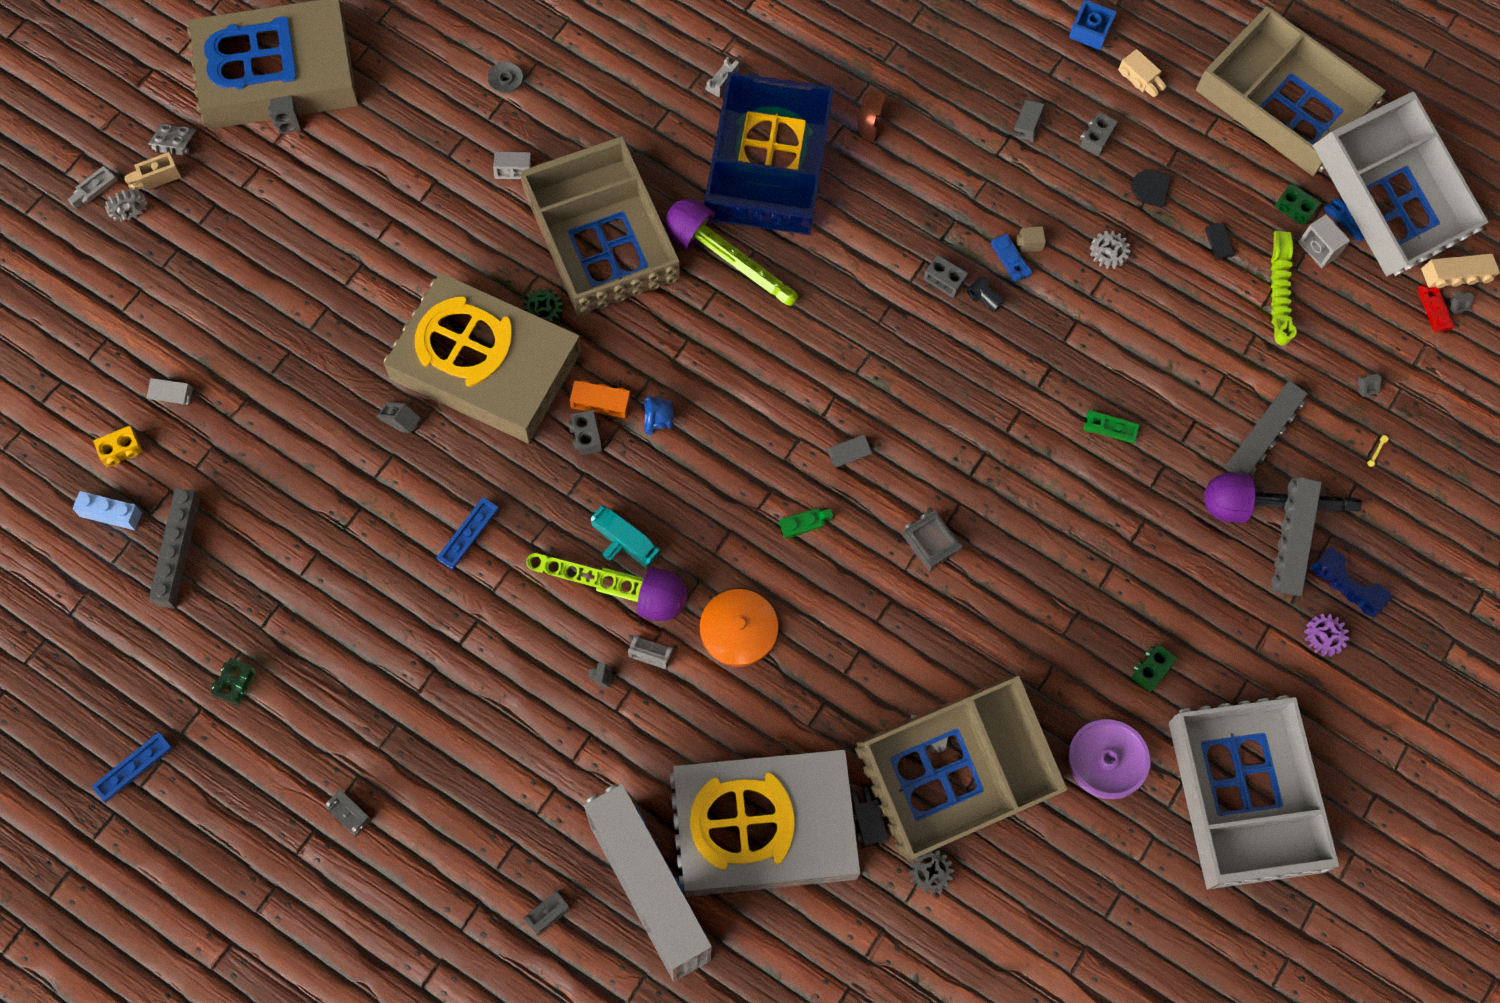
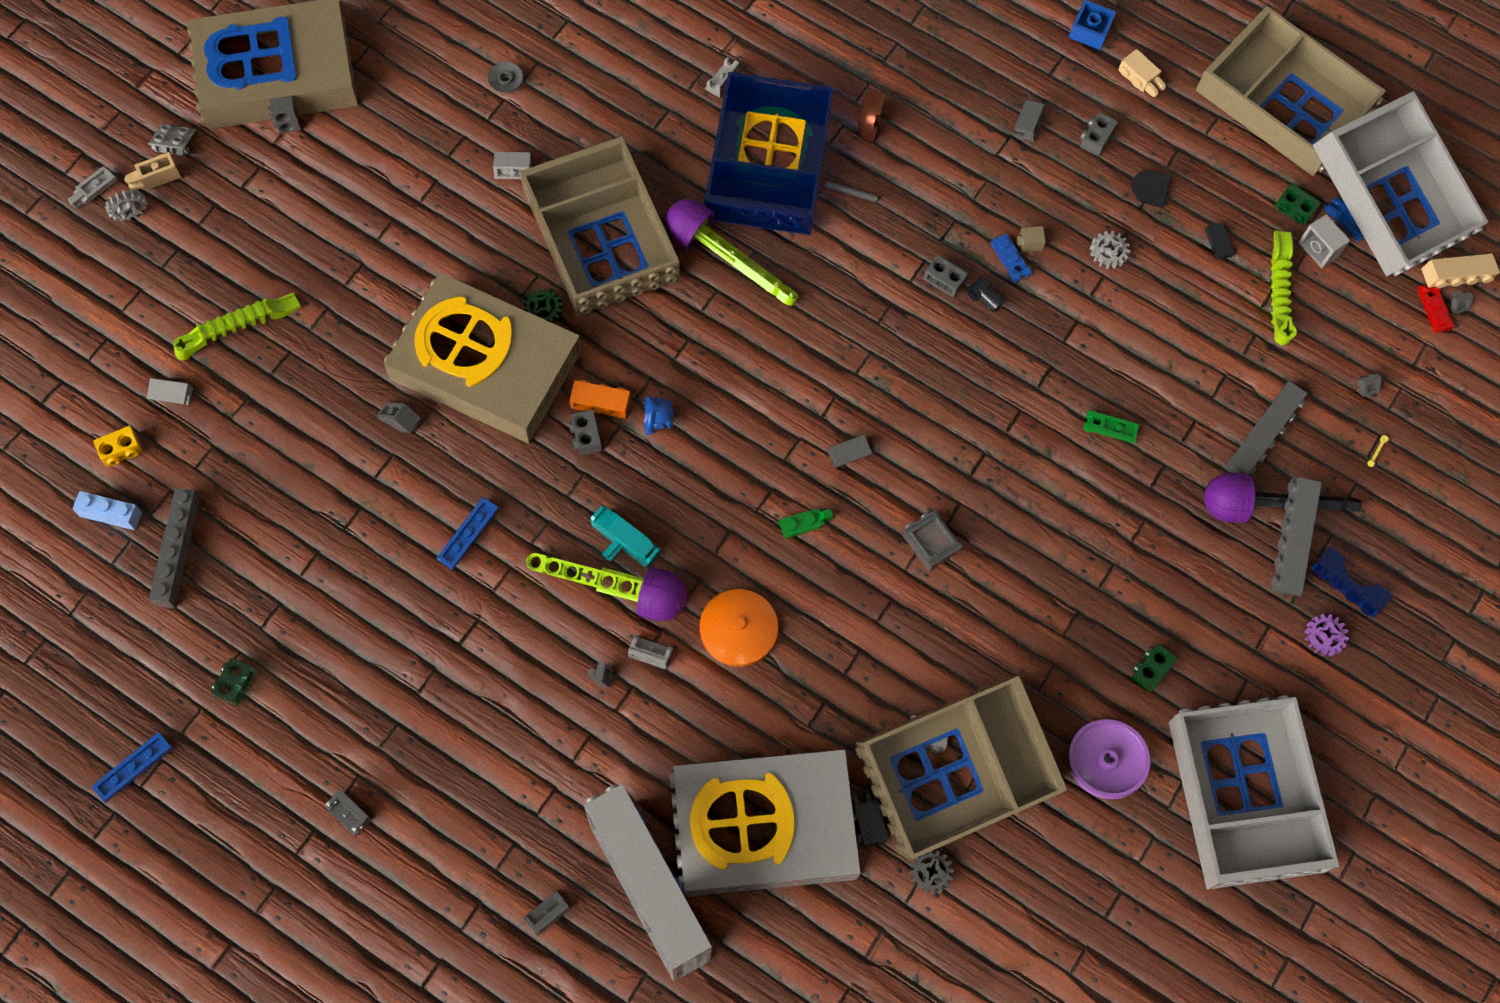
none -> lime piece [173,292,301,360]
none -> dark grey bar [825,181,878,203]

